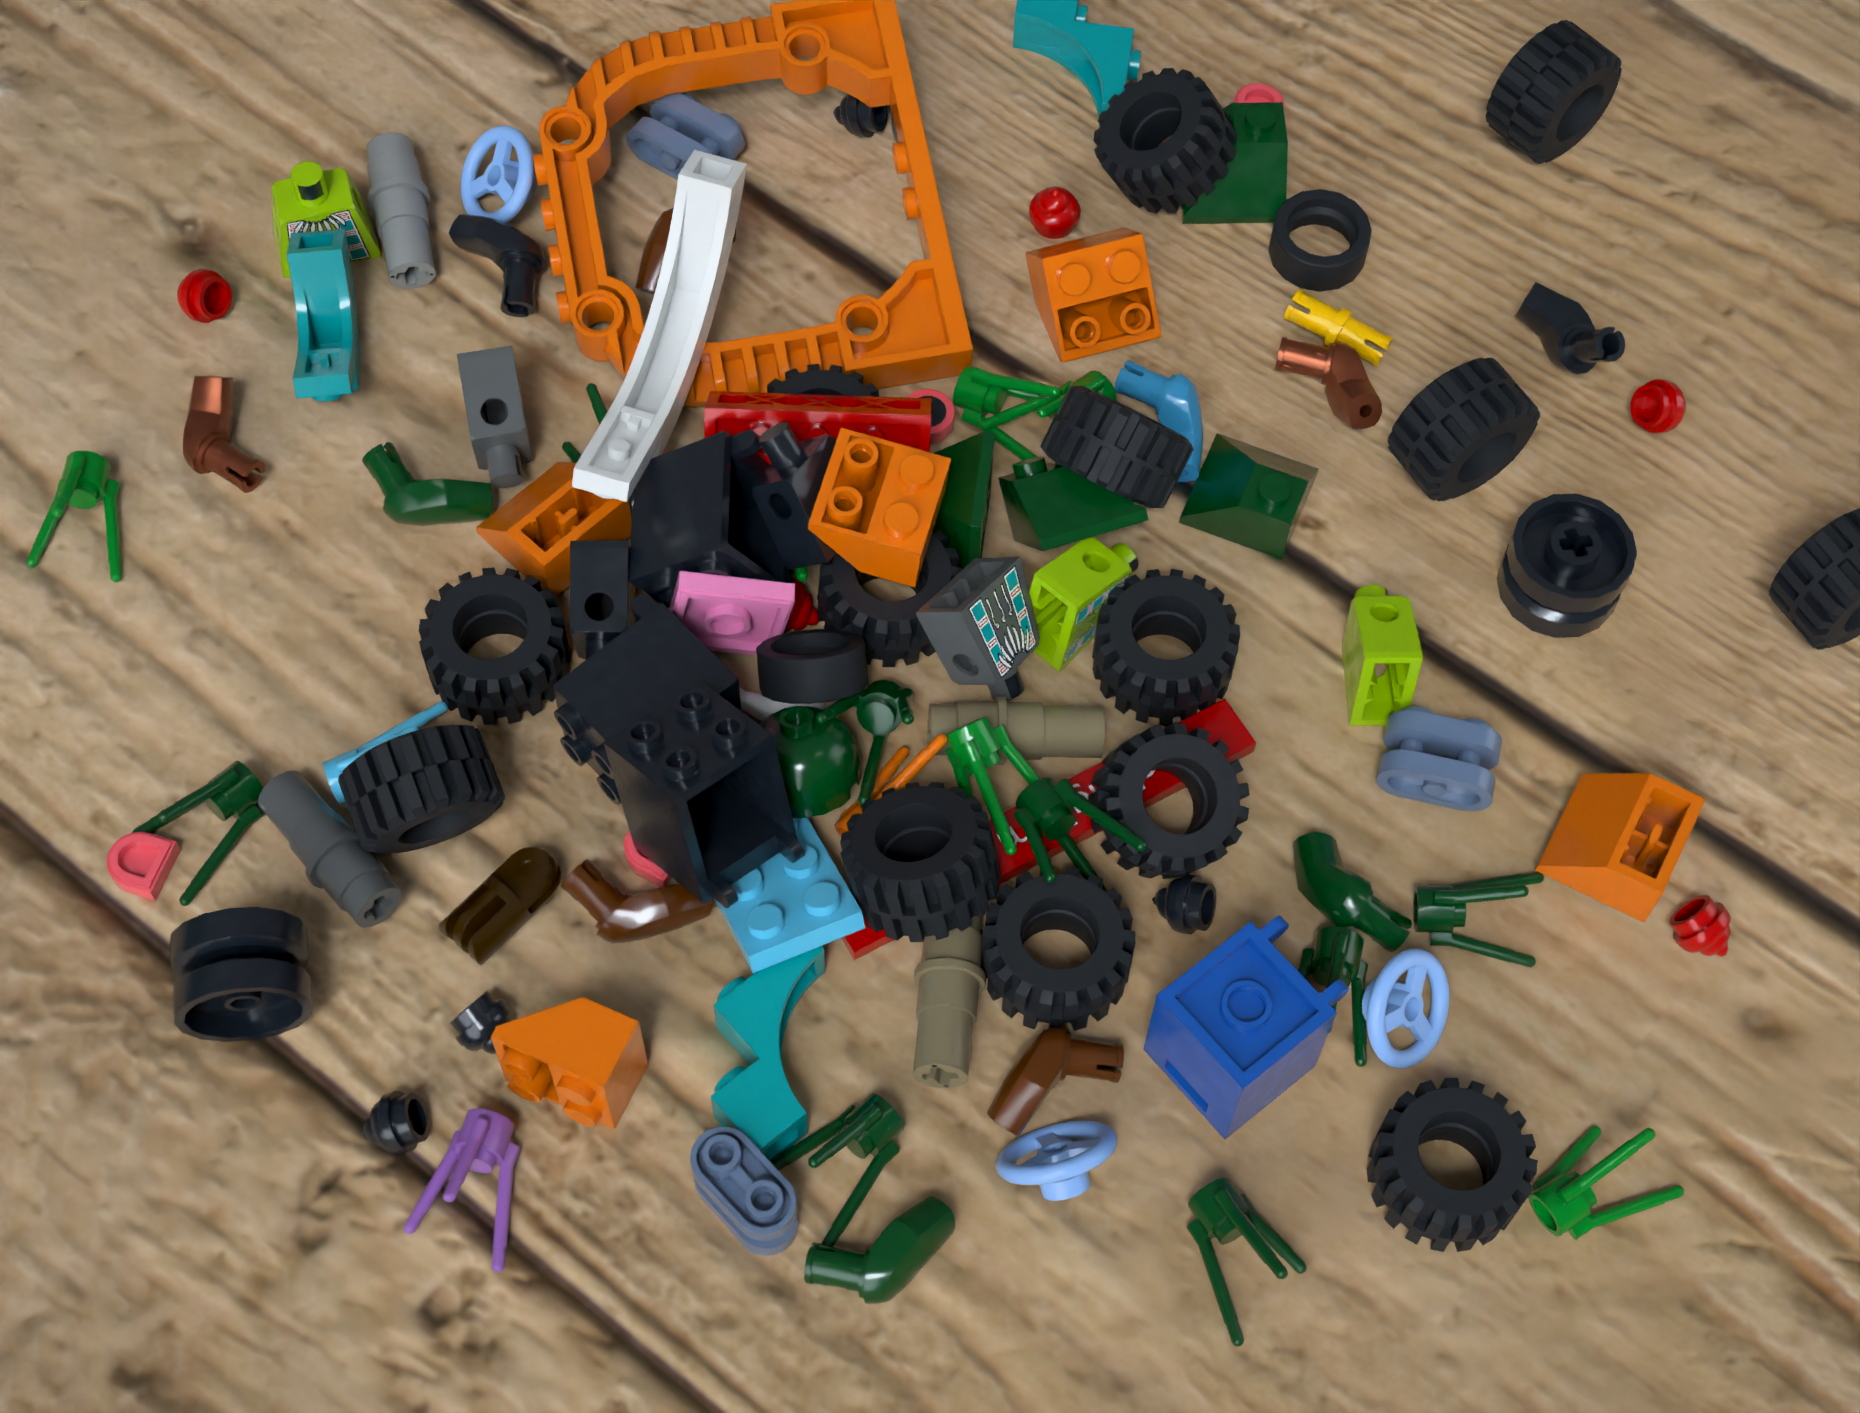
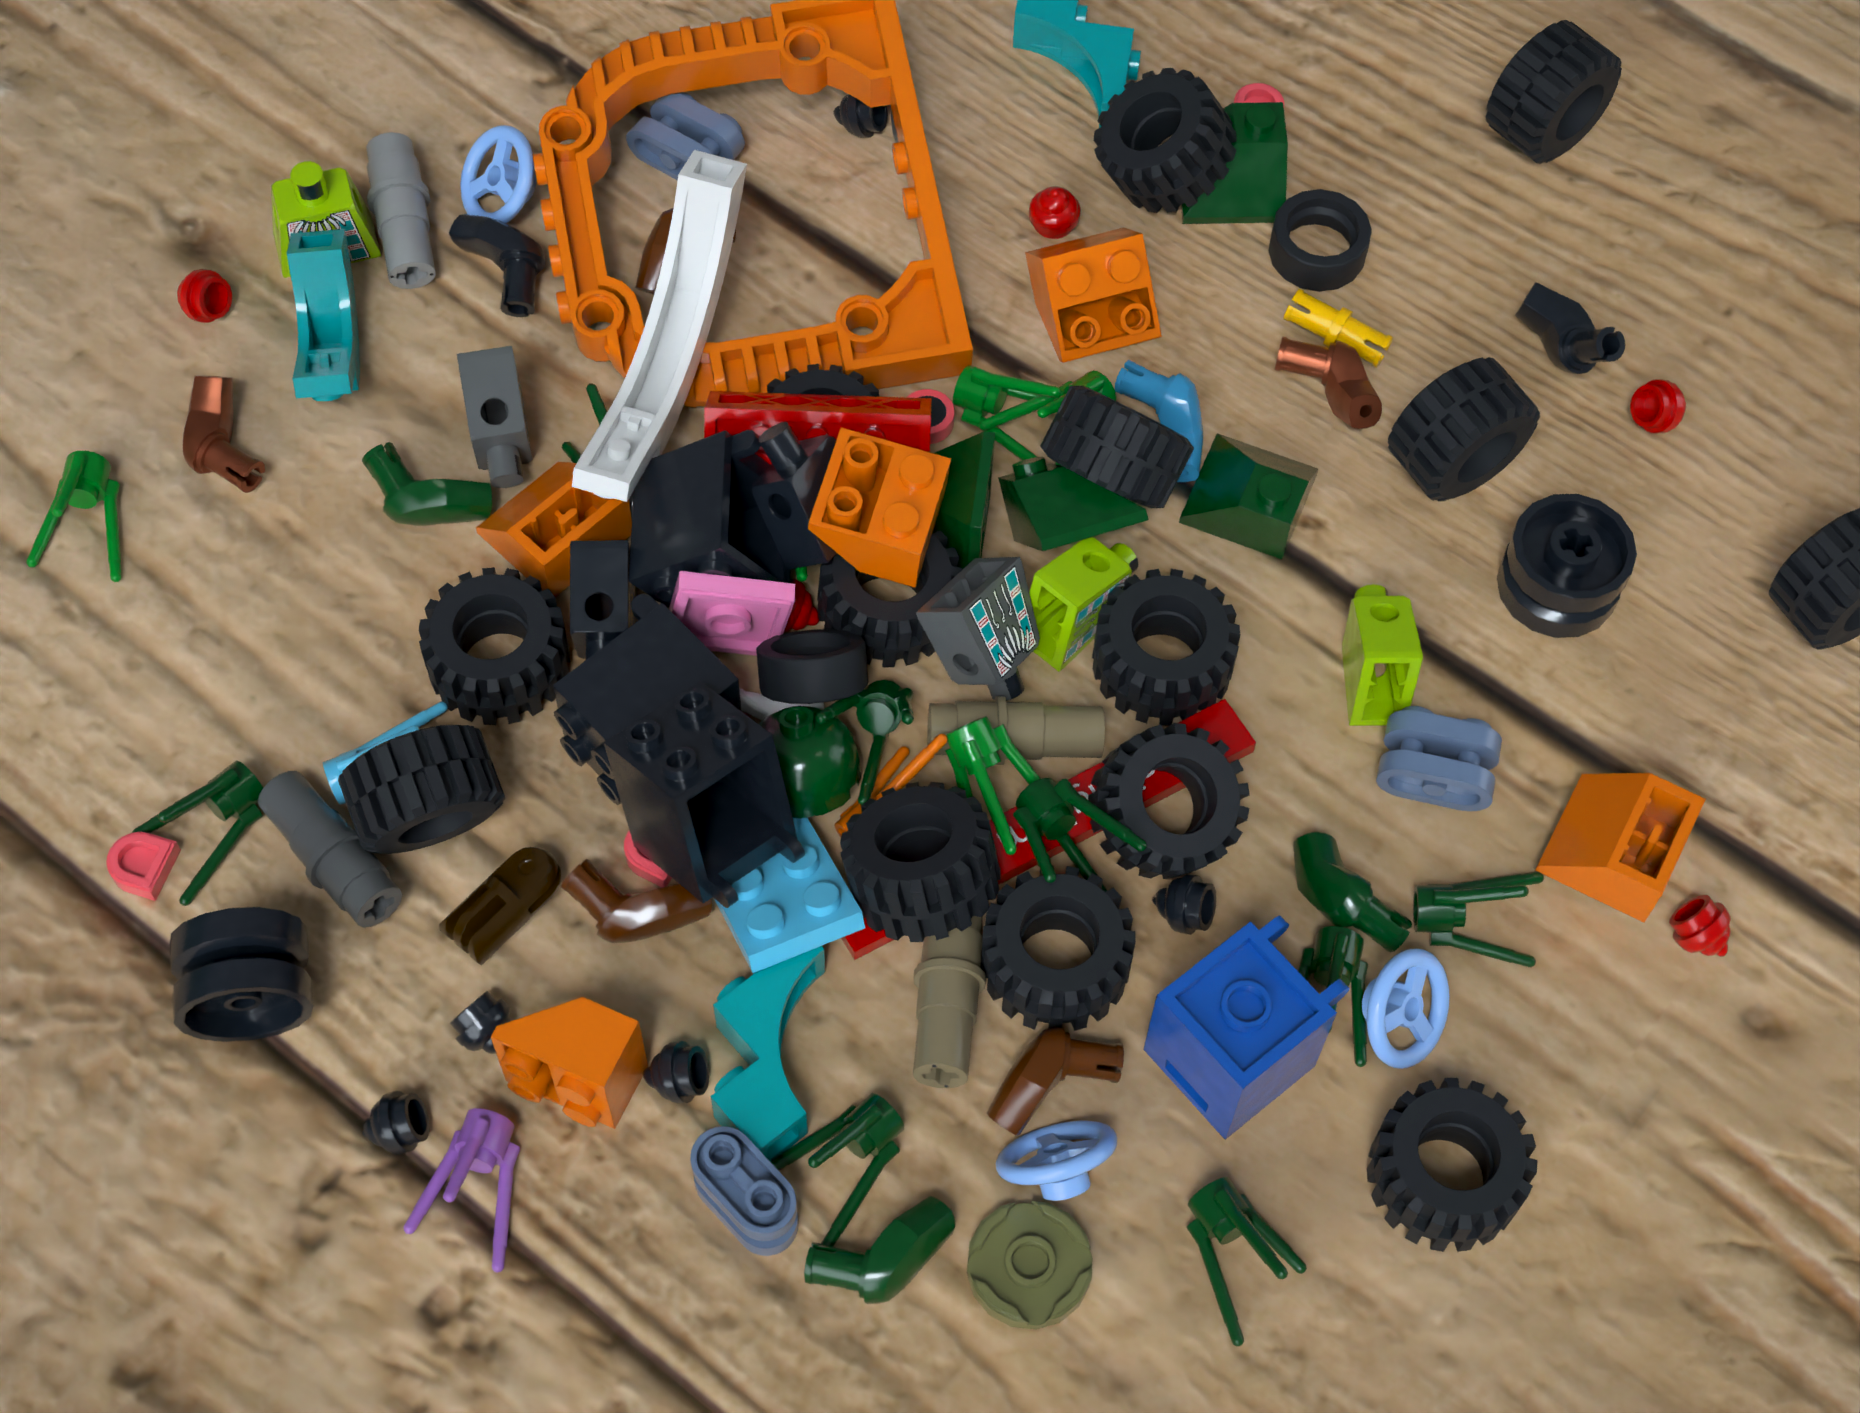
green plant [1528,1126,1684,1240] -> none
none -> black plate [643,1041,709,1104]
none -> olive tile [967,1201,1093,1330]

